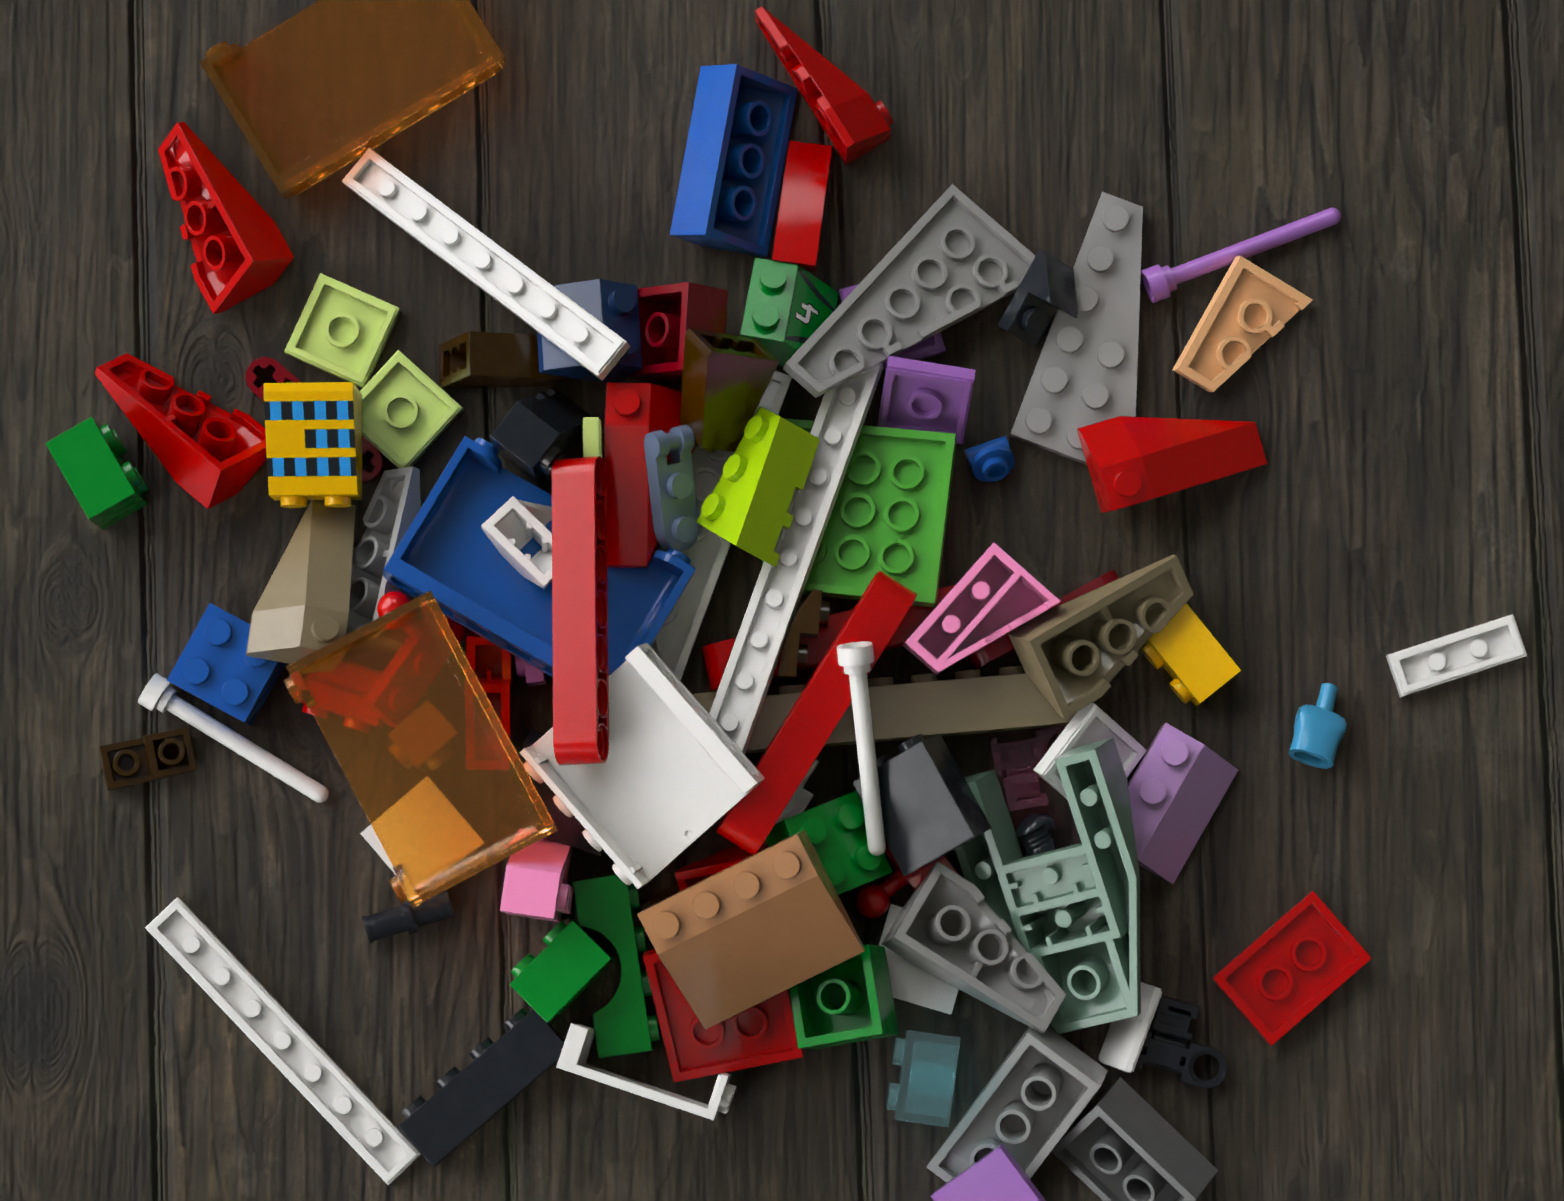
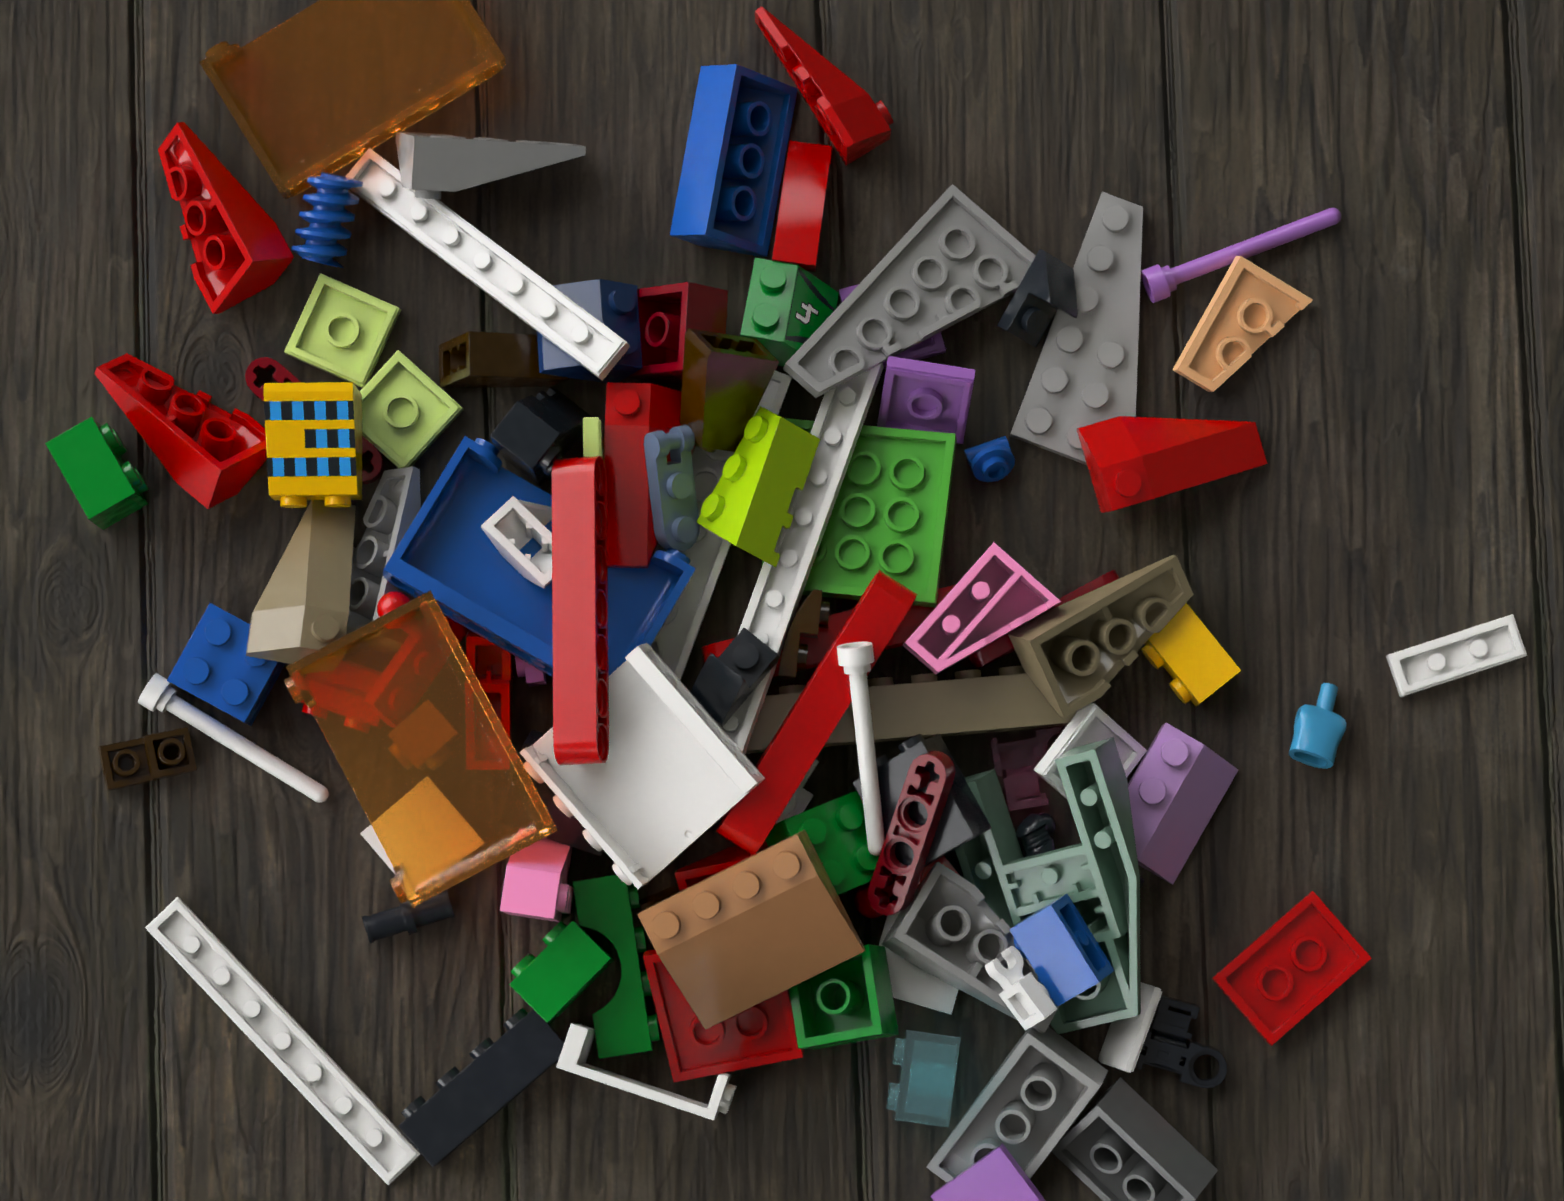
none -> blue piece [291,172,363,268]
none -> light grey wedge [396,131,586,199]
none -> black slope [690,628,780,727]
none -> dark red beam [868,751,955,916]
none -> white plate [985,946,1057,1031]
none -> brick [1010,894,1115,1007]

